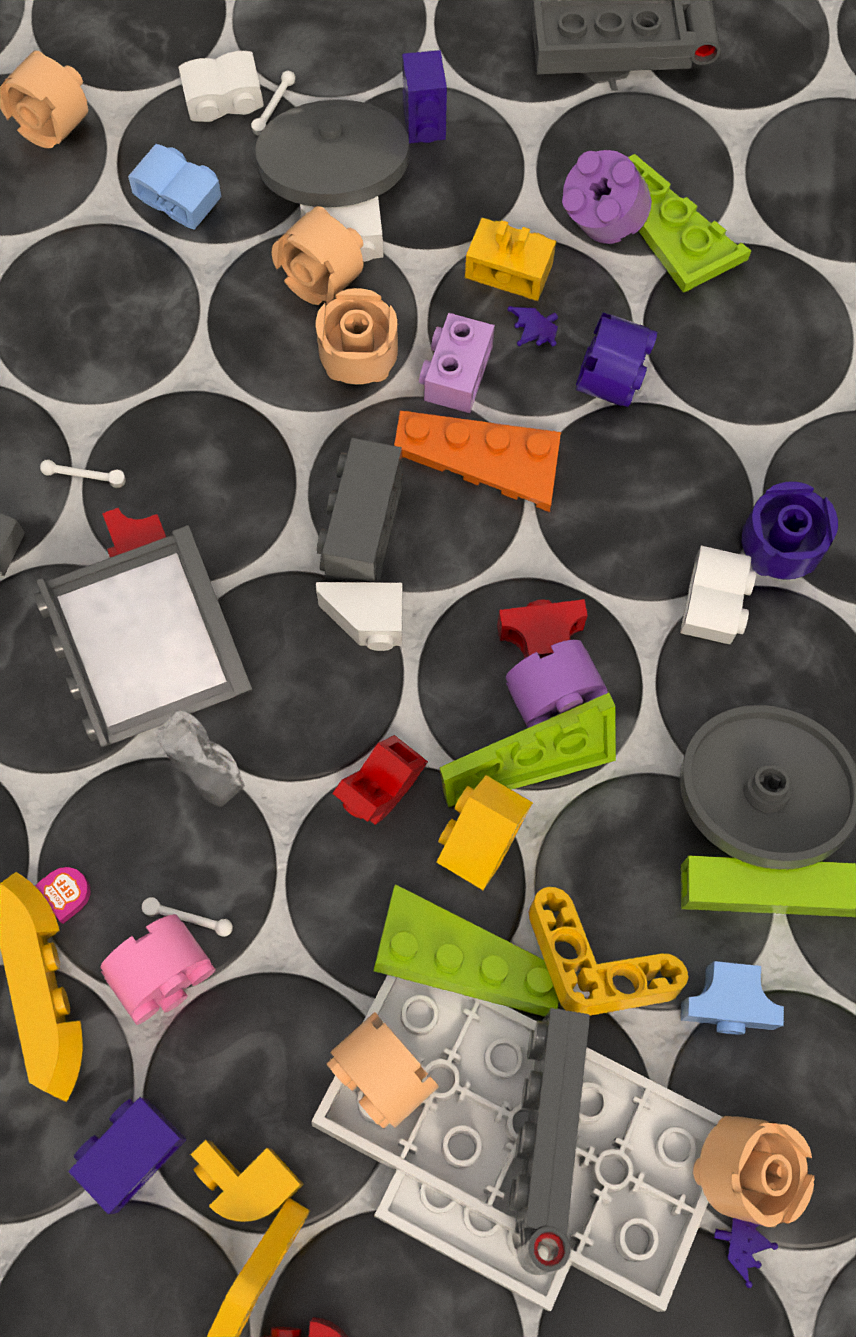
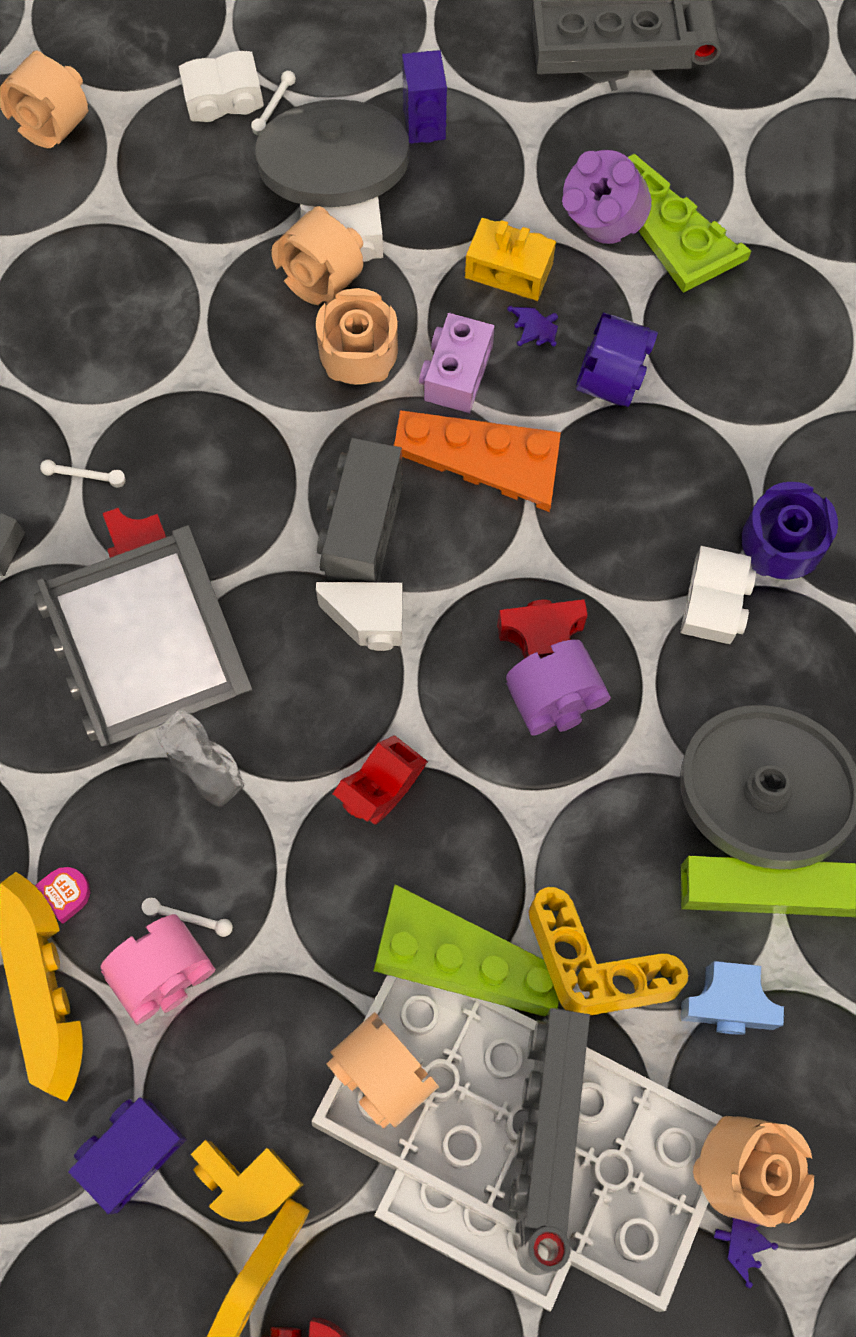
light blue brick [128,144,221,229] -> none
yellow brick [437,775,533,890] -> none
lime wing [439,693,616,807] -> none

